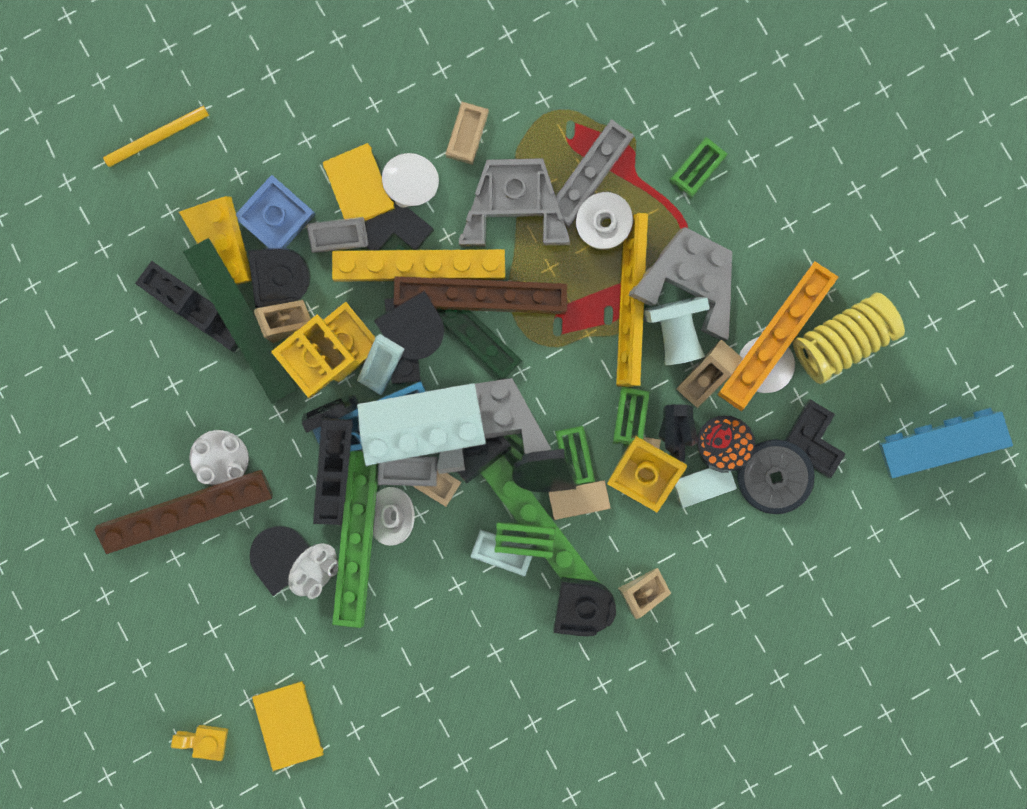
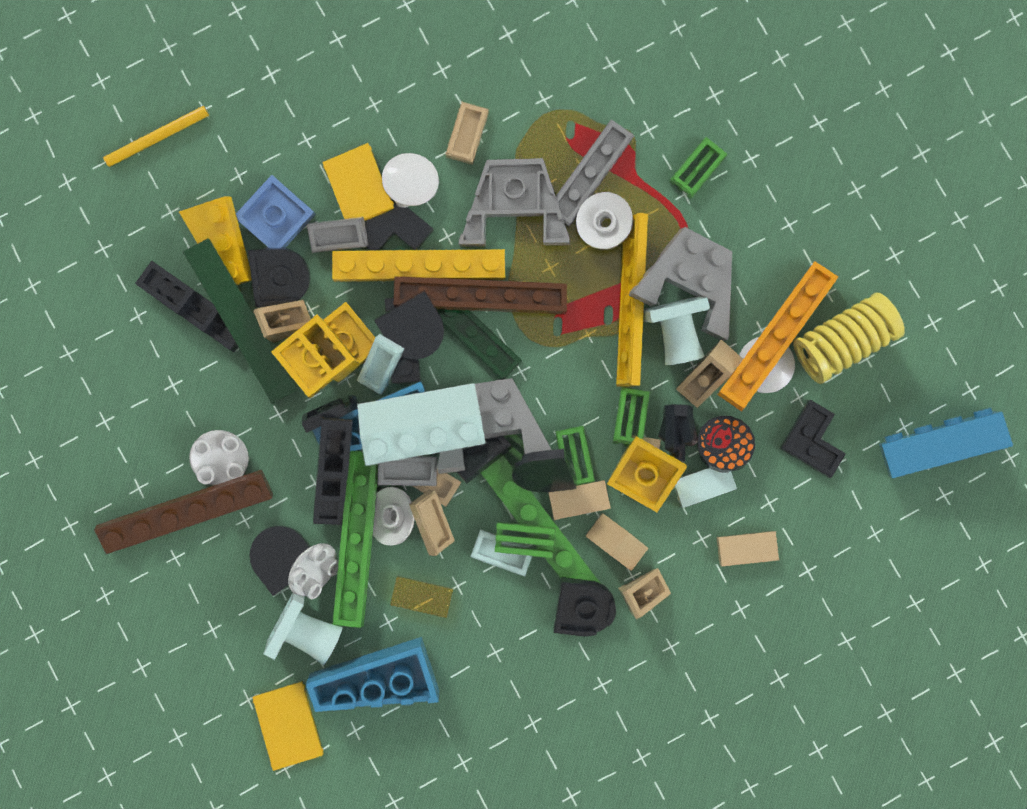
yellow plate [171,725,228,761] -> none
dark grey wheel [737,439,815,514] -> none
none -> light aqua plant [264,593,342,665]
none -> dark azure wedge [306,637,439,712]
none -> clear yellow tile [390,576,454,618]
none -> tan tile [409,490,455,556]
none -> tan slope [585,513,648,571]
none -> tan tile [716,531,779,566]

